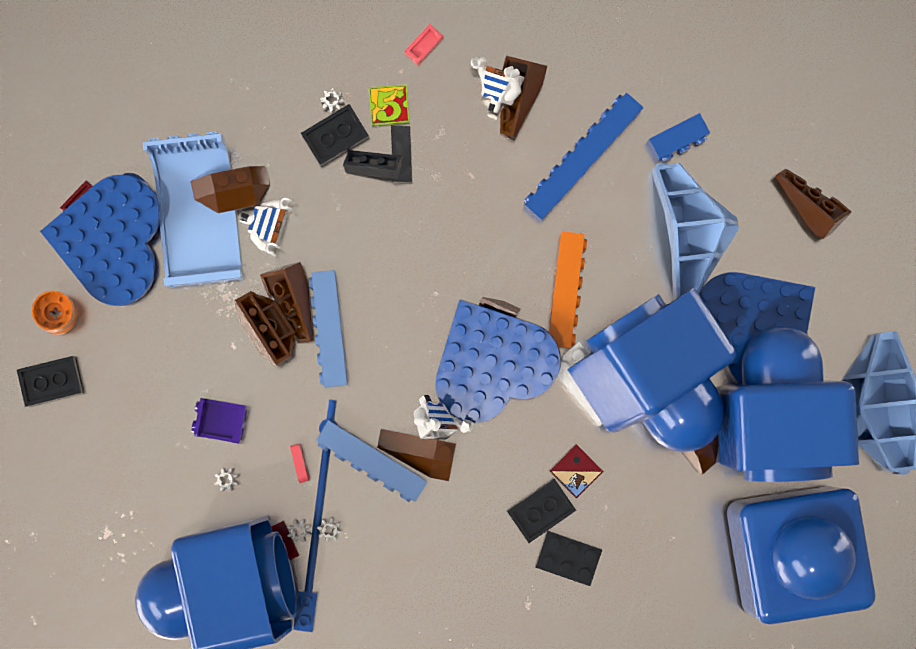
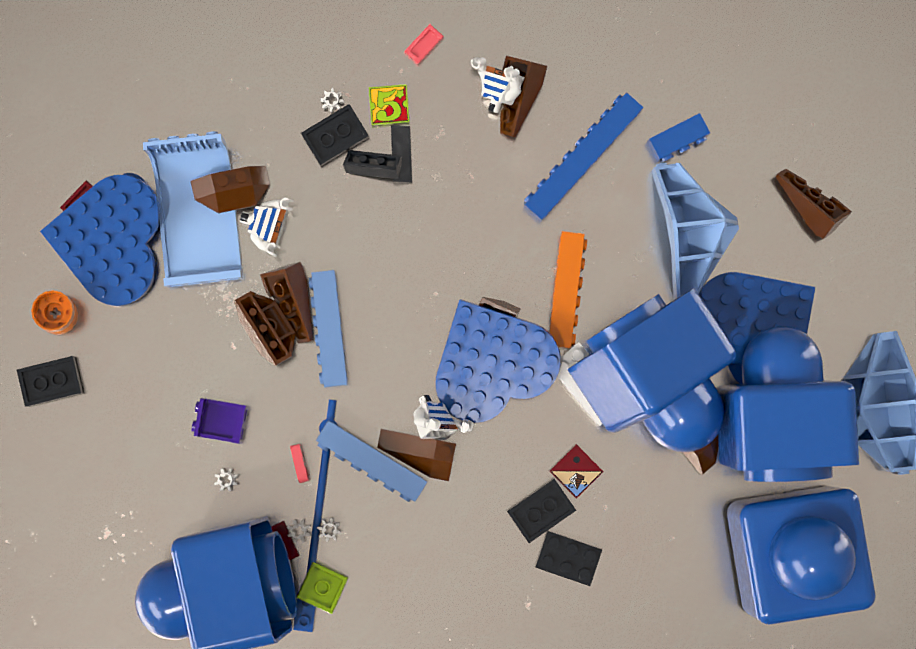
none -> lime tile [296,562,348,614]

